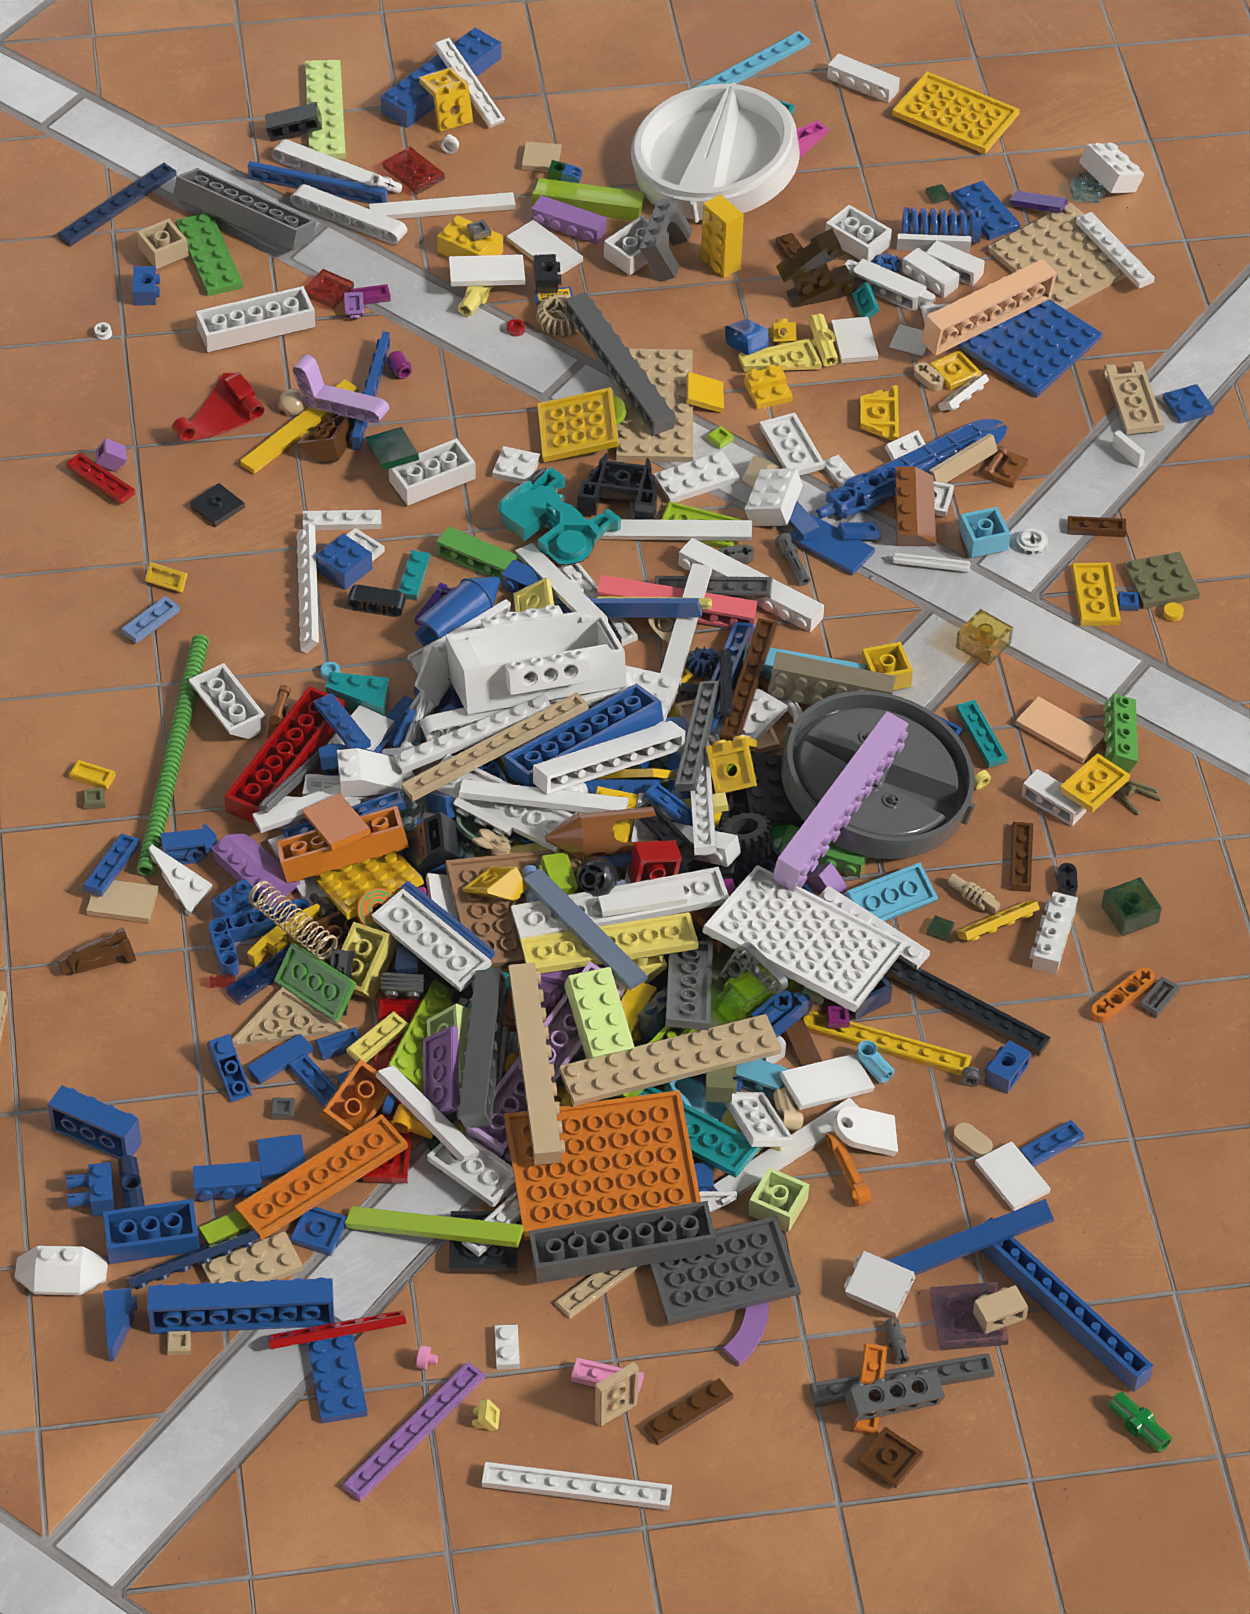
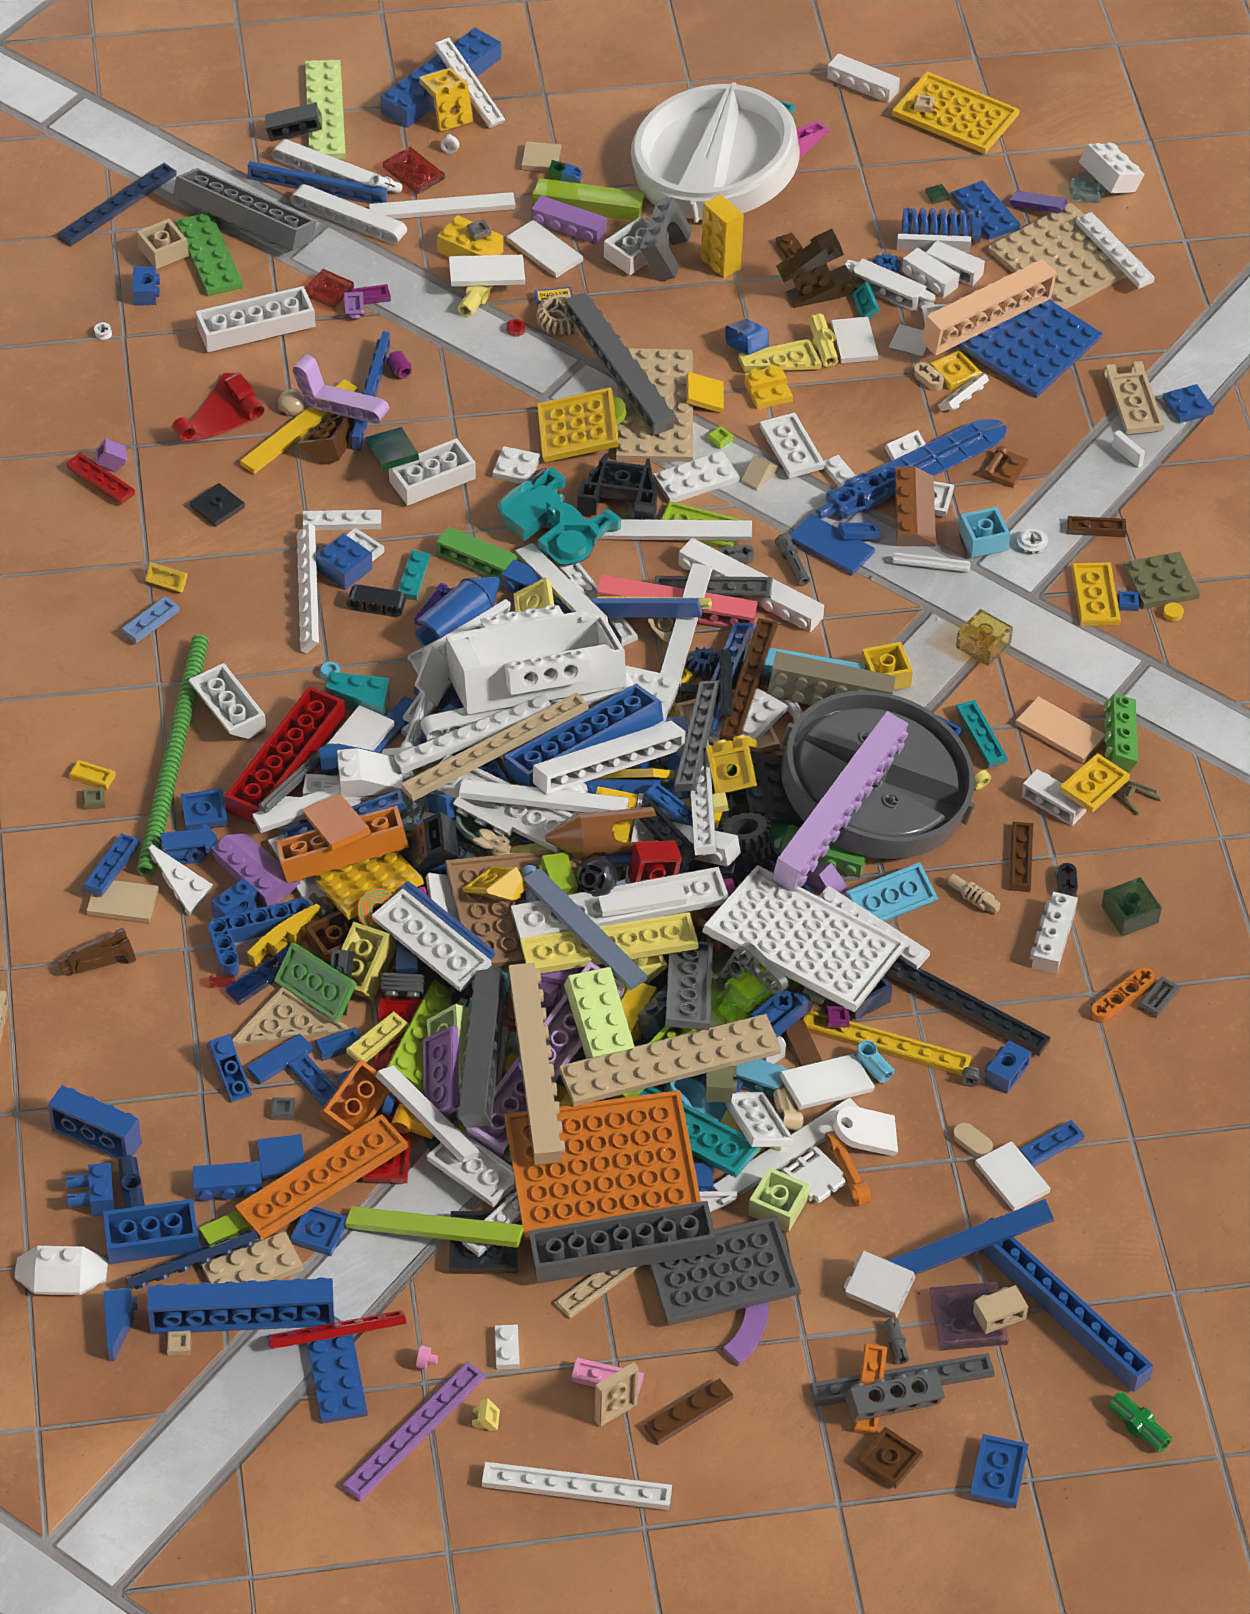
tan piece [248,881,338,960] -> none
dark orange plate [267,685,291,738] -> none
blue plate [314,693,371,750] -> none
blue tile [389,709,416,748] -> none
black brick [534,254,562,294] -> none
medium azure tile [693,31,810,88] -> none
white brick [745,468,803,526] -> none
yellow brick [769,319,796,345] -> none
blue tile [789,501,821,540] -> none
white brick [826,205,892,262] -> none
yellow wing [860,385,899,441] -> none
clear green tile [926,915,955,942] -> none
tan tile [930,433,998,483] -> none
yellow plate [956,900,1040,942] -> none
none -> blue plate [181,789,228,830]
none -> white plate [781,1146,846,1203]
none -> tan tile [914,94,935,113]
none -> blue plate [970,1434,1029,1508]

